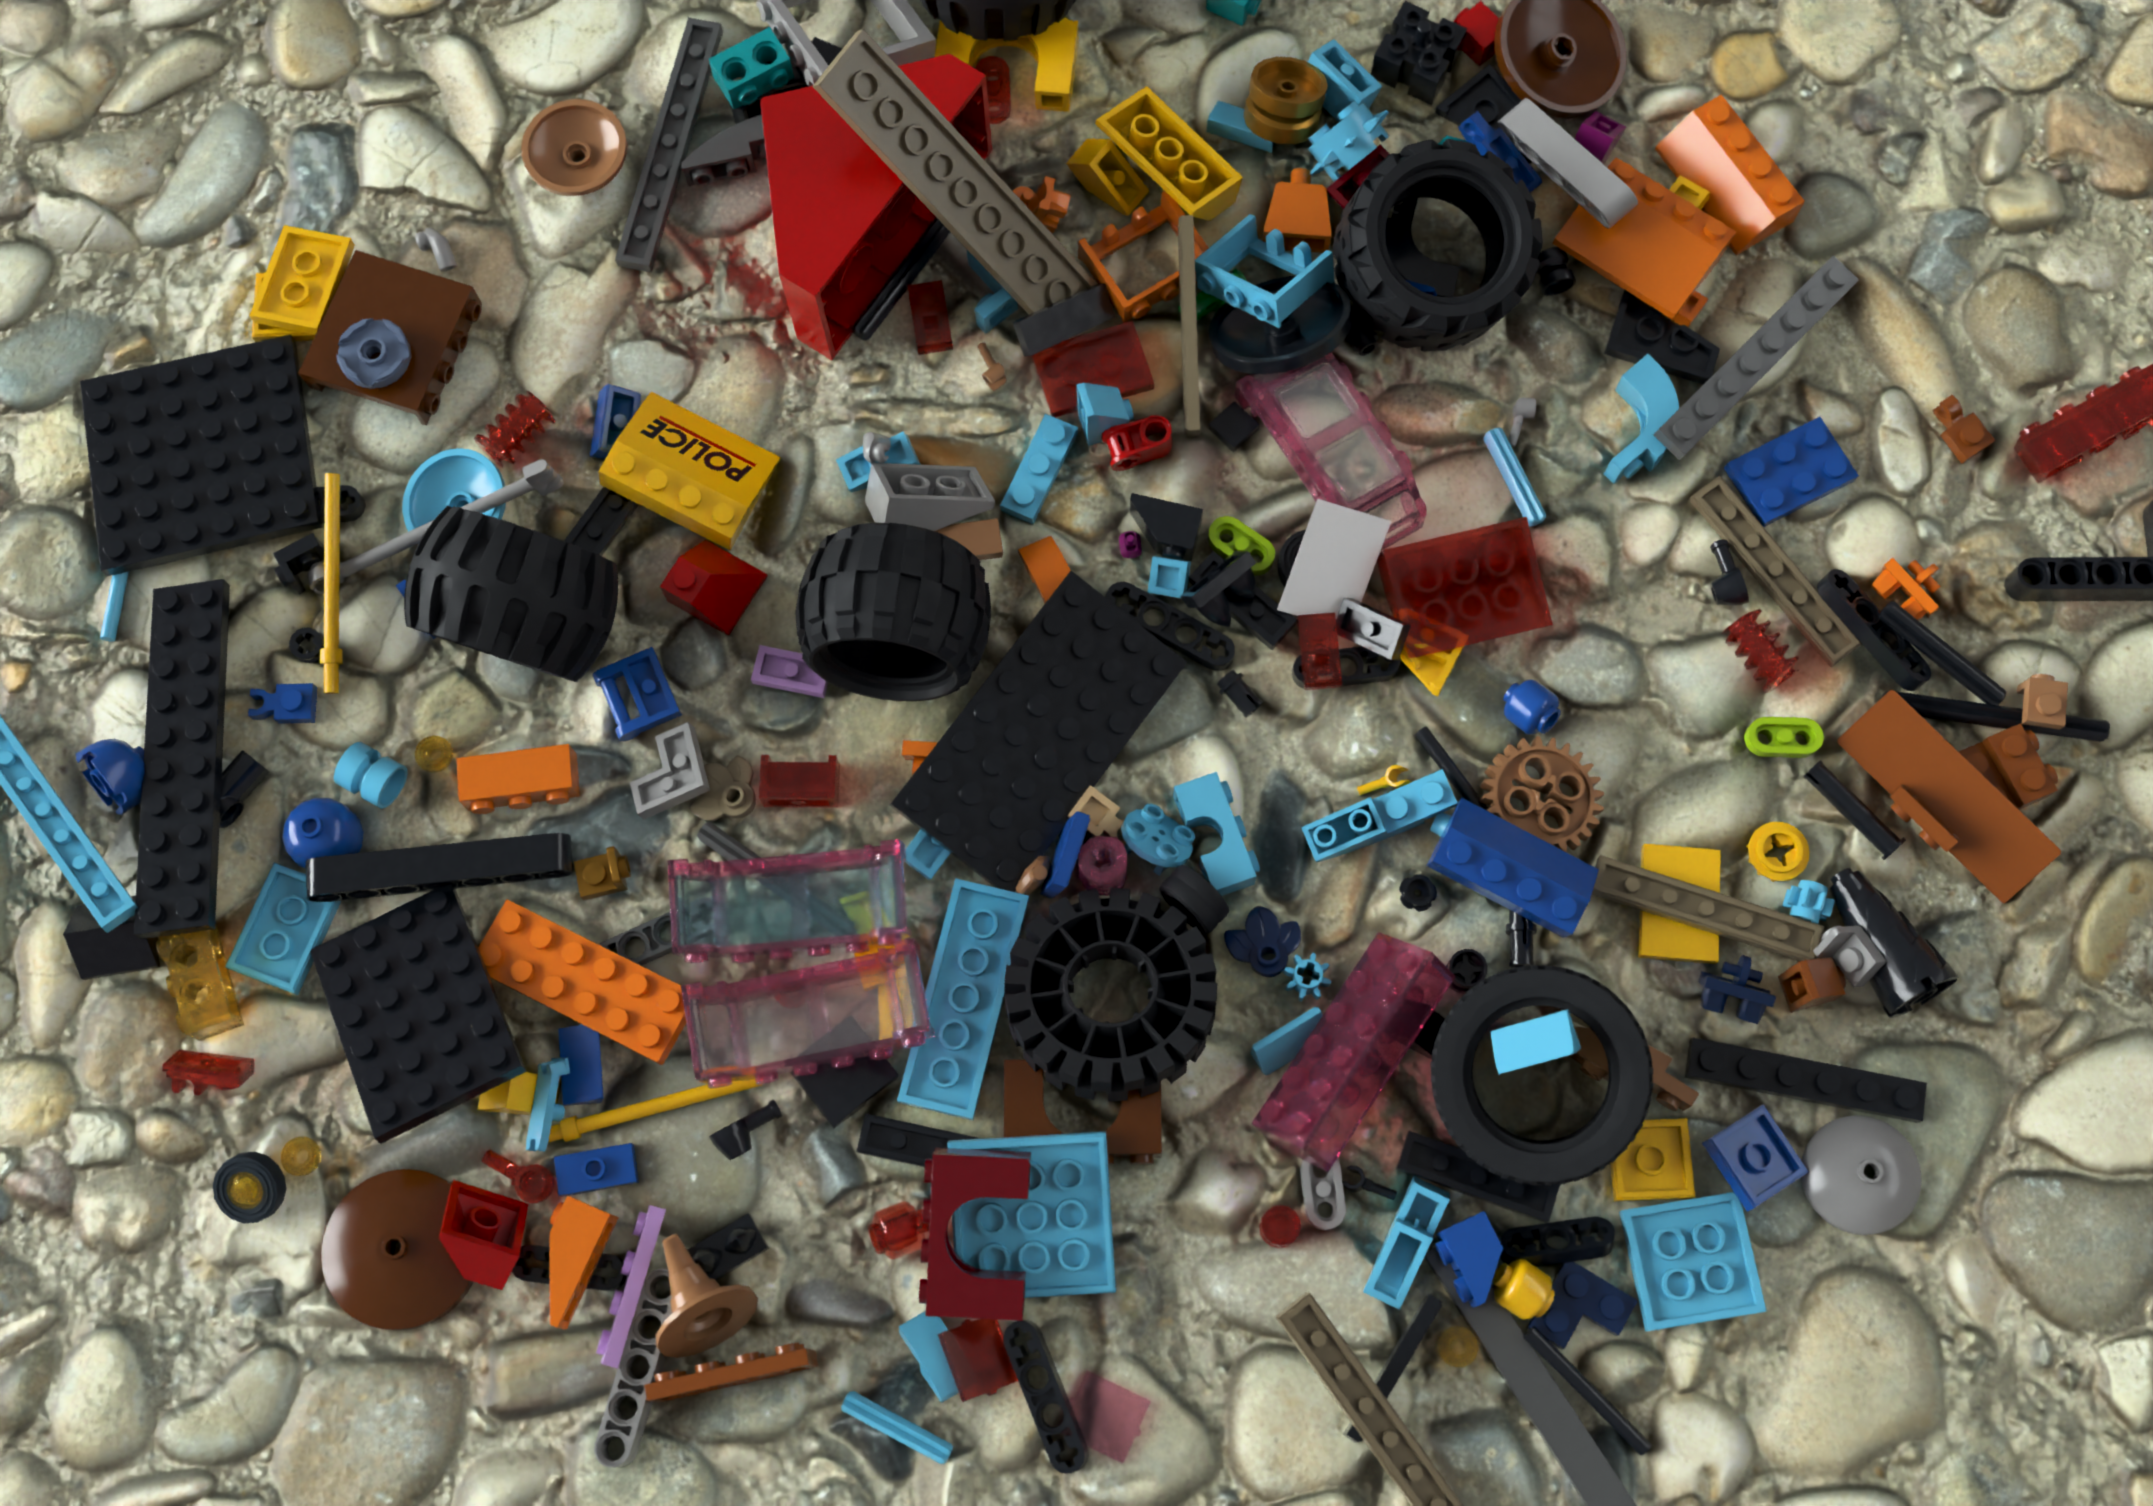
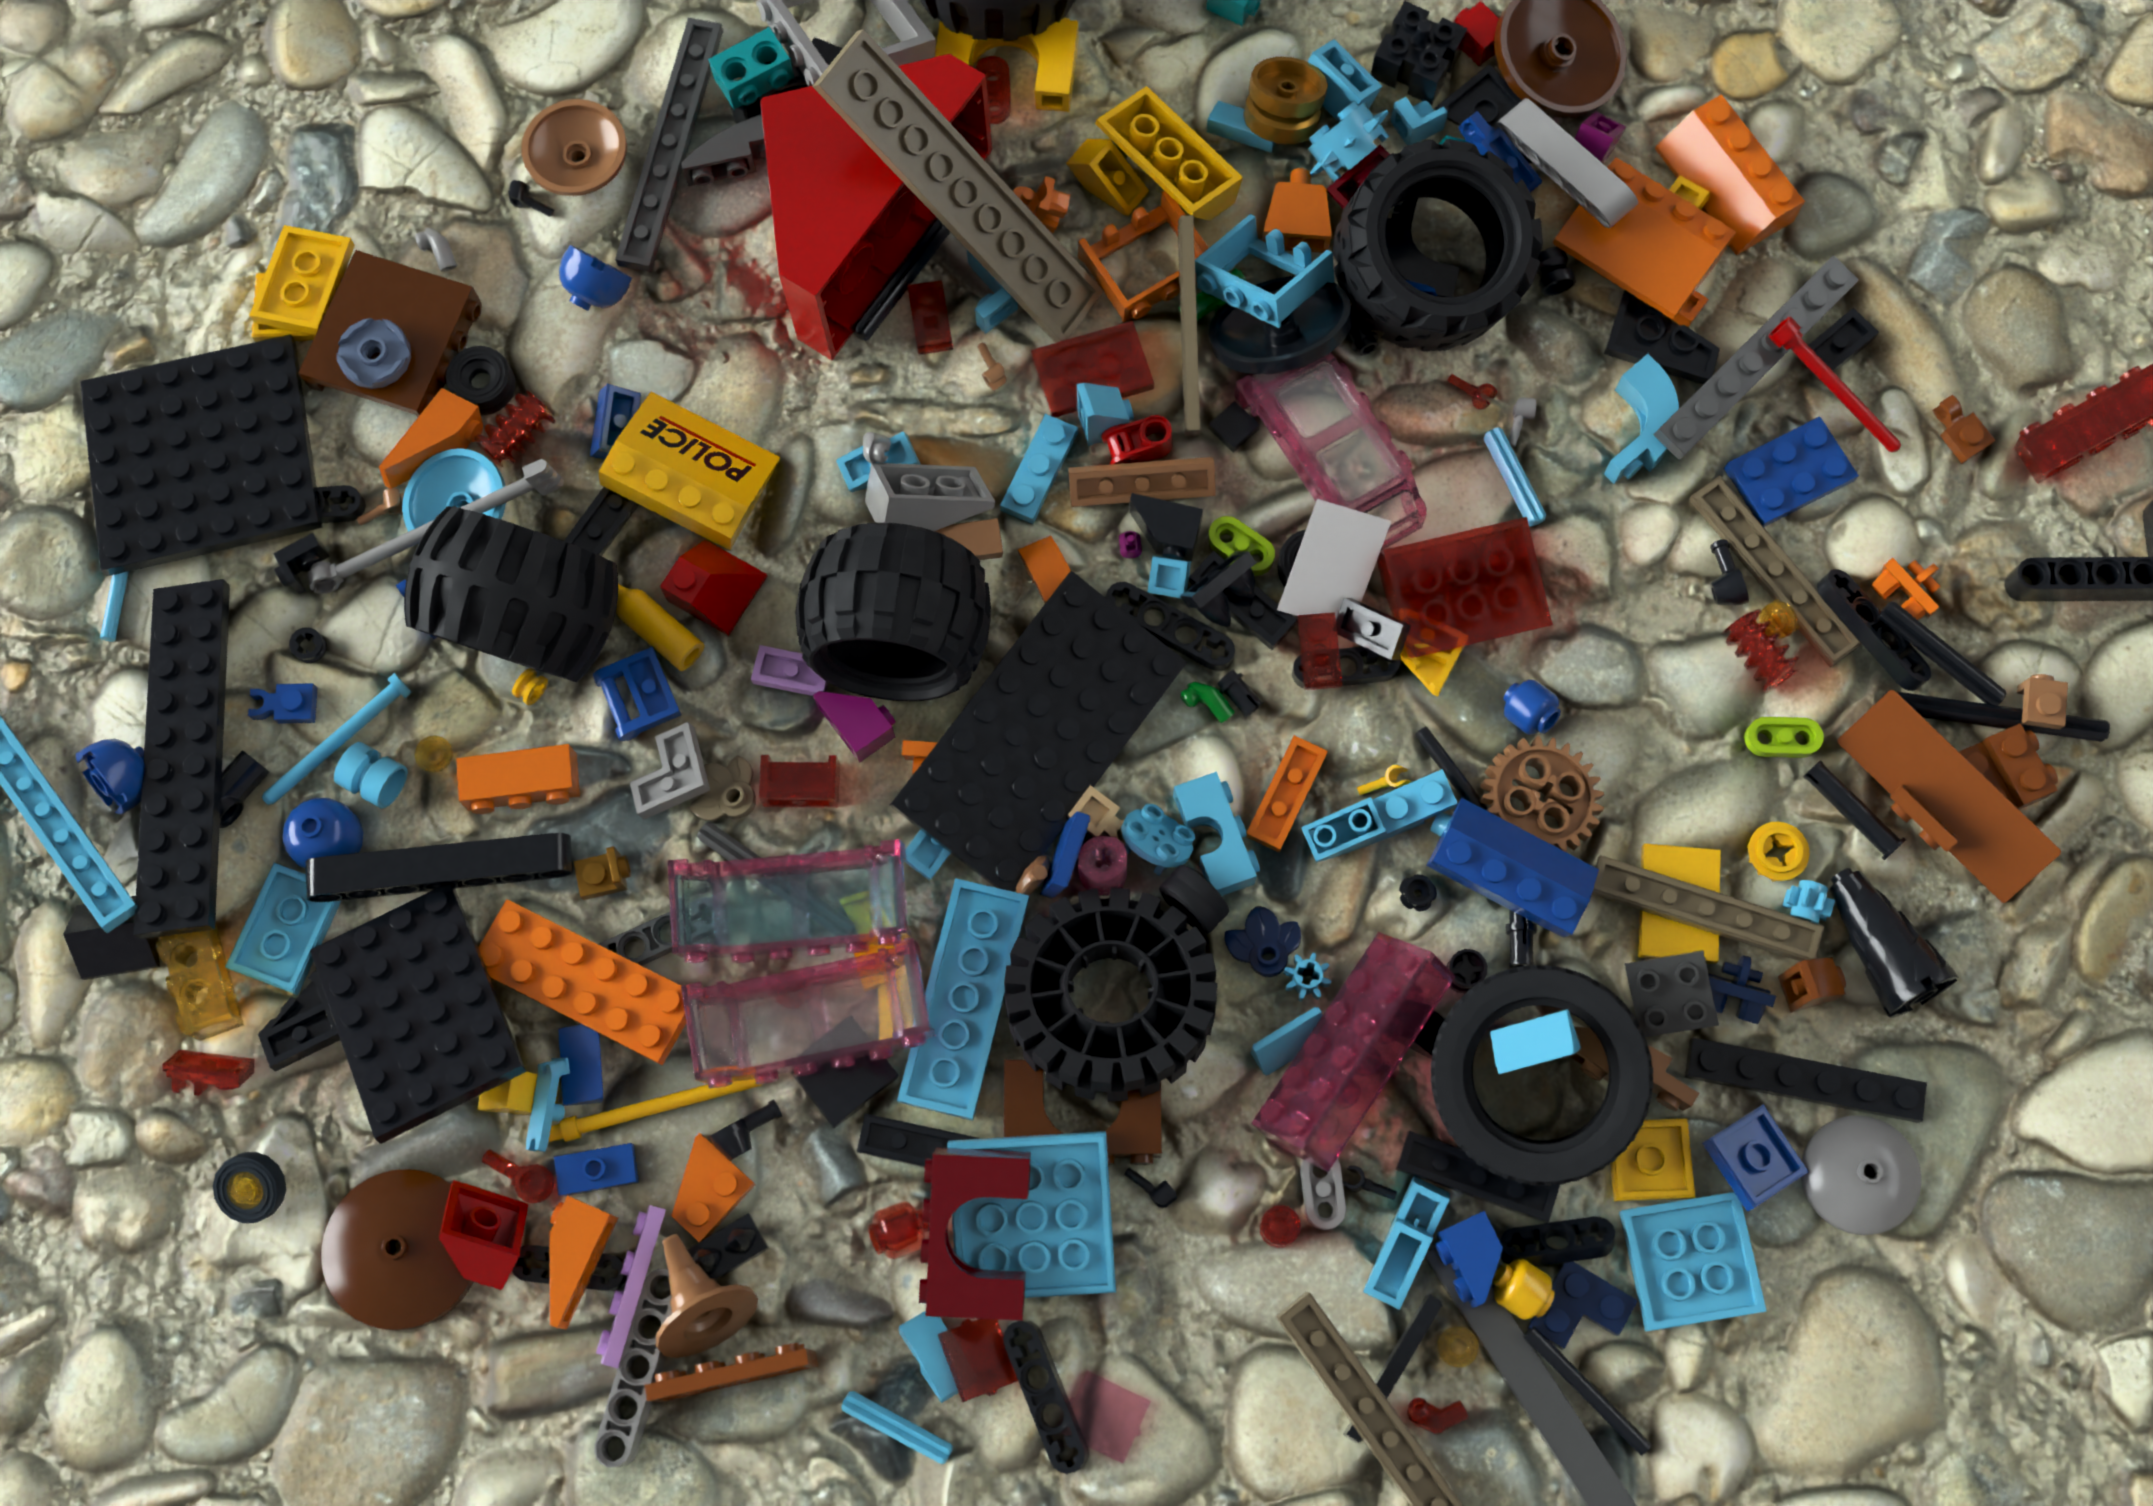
clear yellow plate [281,1136,321,1176] -> none
yellow bar [320,473,343,694] -> none
black tile [1013,283,1115,356] -> none
light grey bracket [1813,925,1887,987] -> none
none -> black wing [258,971,340,1072]
none -> medium azure bar [262,673,412,805]
none -> medium nougat hand [357,488,404,526]
none -> orange slope [379,388,483,489]
none -> black tyre [446,346,516,415]
none -> black hand [508,180,554,217]
none -> yellow bush [512,668,548,706]
none -> blue cylinder [559,245,632,311]
none -> yellow piece [616,583,705,671]
none -> orange wing [671,1133,756,1242]
none -> magenta slope [813,691,896,763]
none -> medium nougat plate [1068,457,1216,507]
none -> black hand [1124,1167,1177,1208]
none -> green arm [1180,681,1235,723]
none -> orange plate [1246,735,1328,853]
none -> medium azure panel [1390,97,1448,145]
none -> clear red arm [1407,1397,1469,1434]
none -> clear red hand [1447,374,1498,410]
none -> dark grey hinge [1625,950,1719,1037]
none -> clear yellow plate [1759,599,1801,639]
none -> red piece [1768,316,1901,453]
none -> black plate [1808,308,1879,372]

